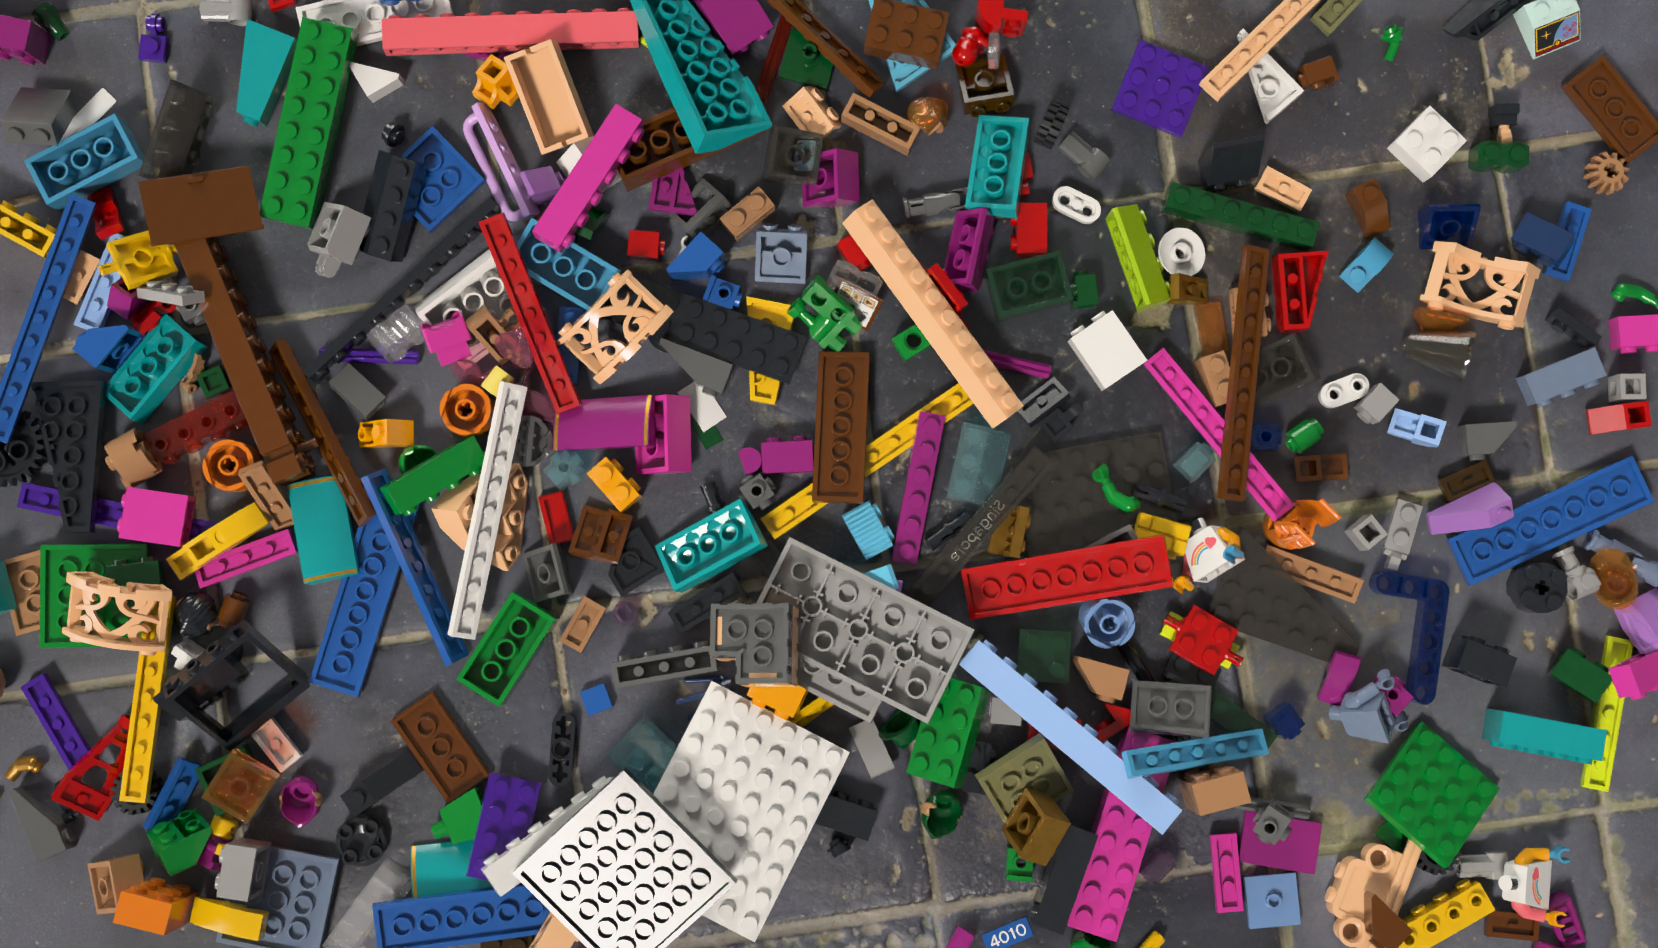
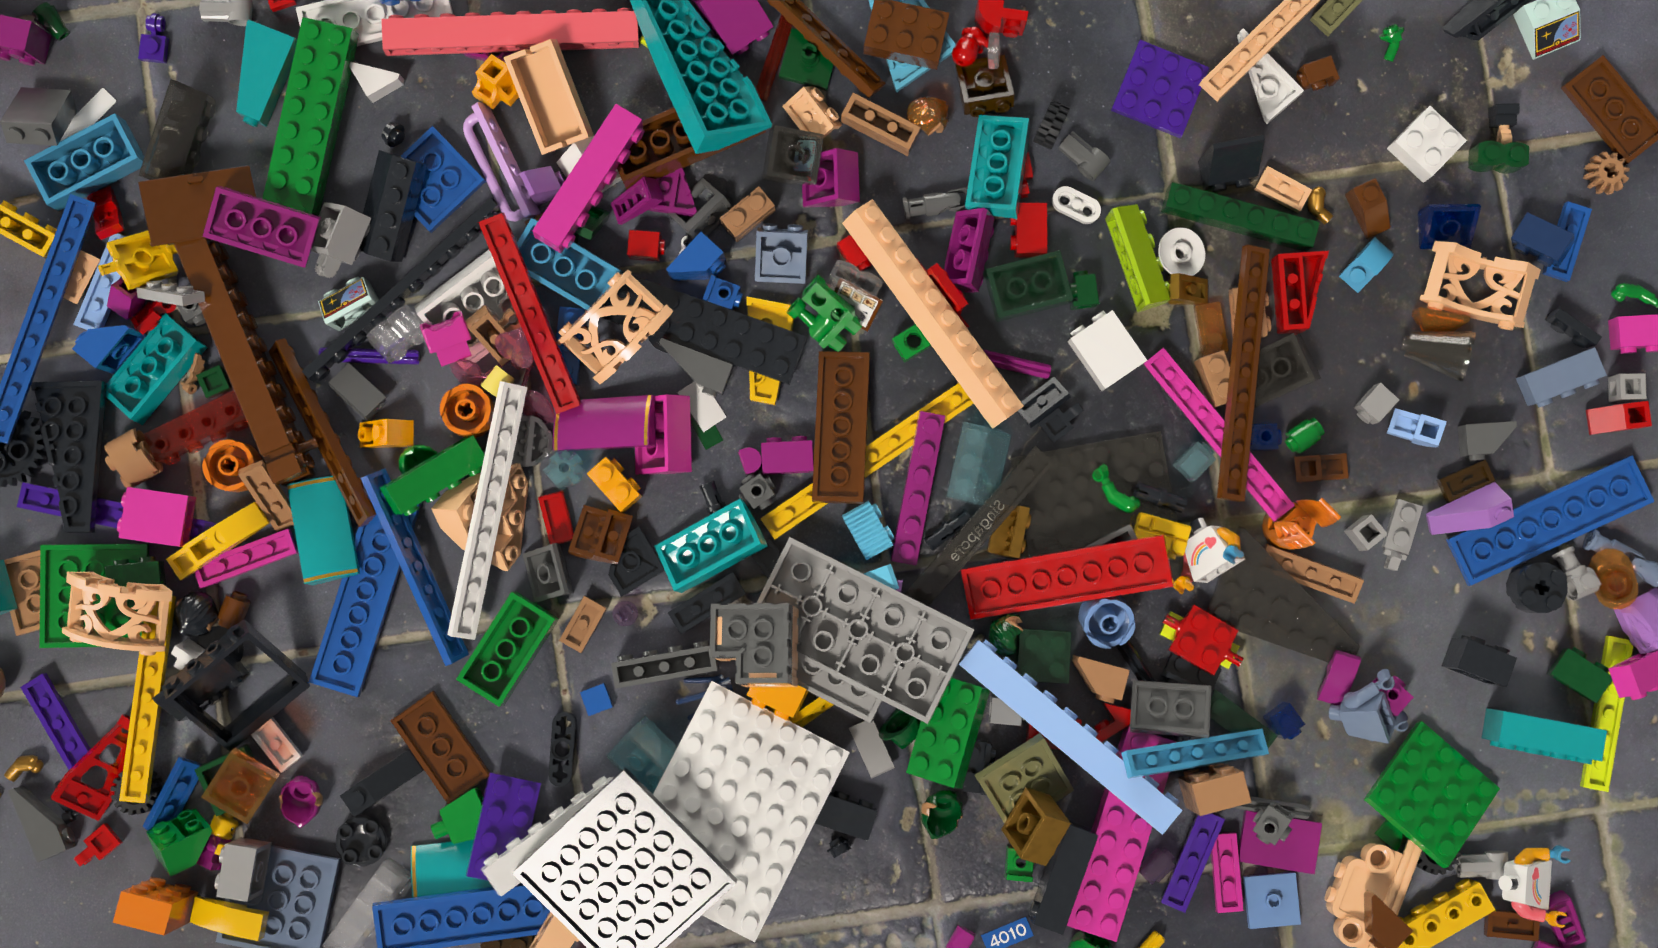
medium nougat slope [87,853,144,914] -> none
white plate [1318,373,1369,408] -> none
clear blue beam [1369,572,1450,705] -> none
none -> red plate [74,823,123,866]
none -> magenta slope [203,186,322,268]
none -> slope [318,277,379,331]
none -> magenta slope [611,177,664,225]
none -> dark green hair [989,614,1023,658]
none -> dark purple plate [1161,813,1225,913]
none -> pearl gold arm [1308,186,1333,225]

